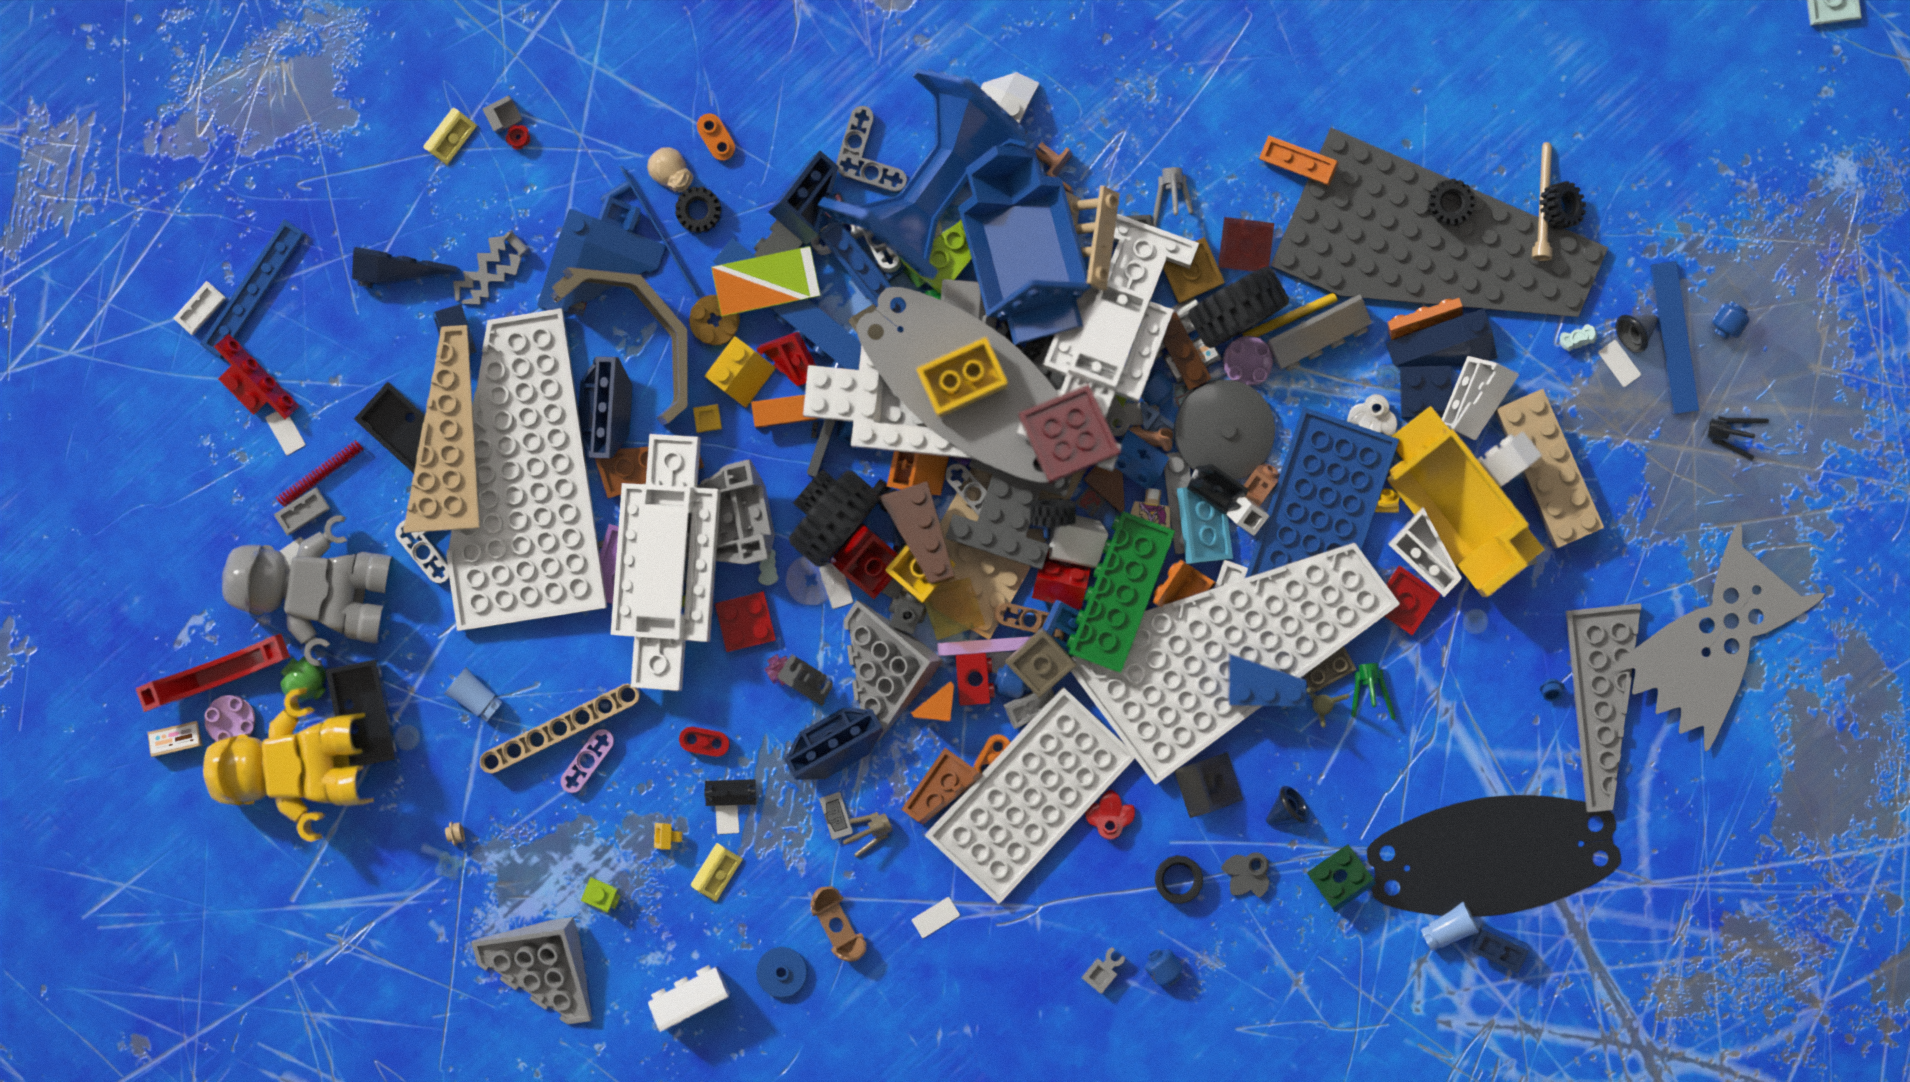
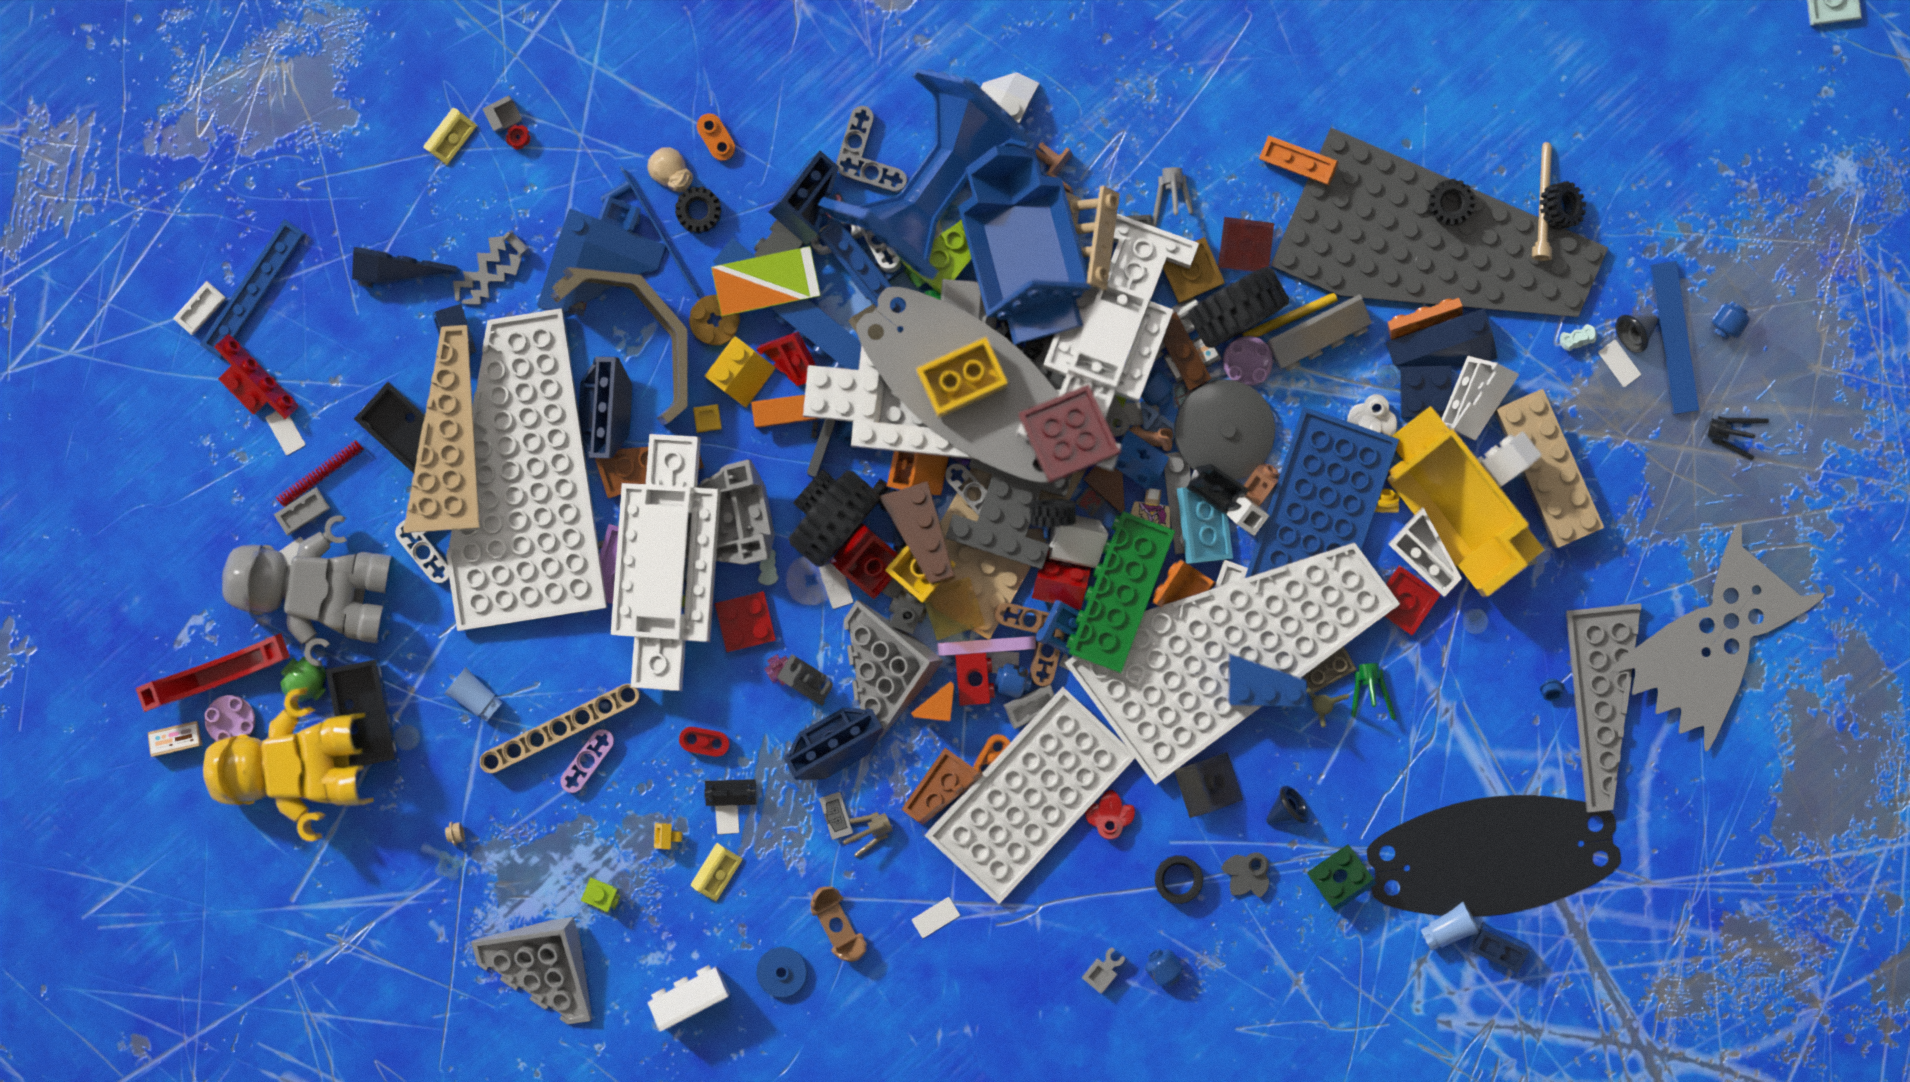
dark tan tile [1005,627,1077,698] -> none

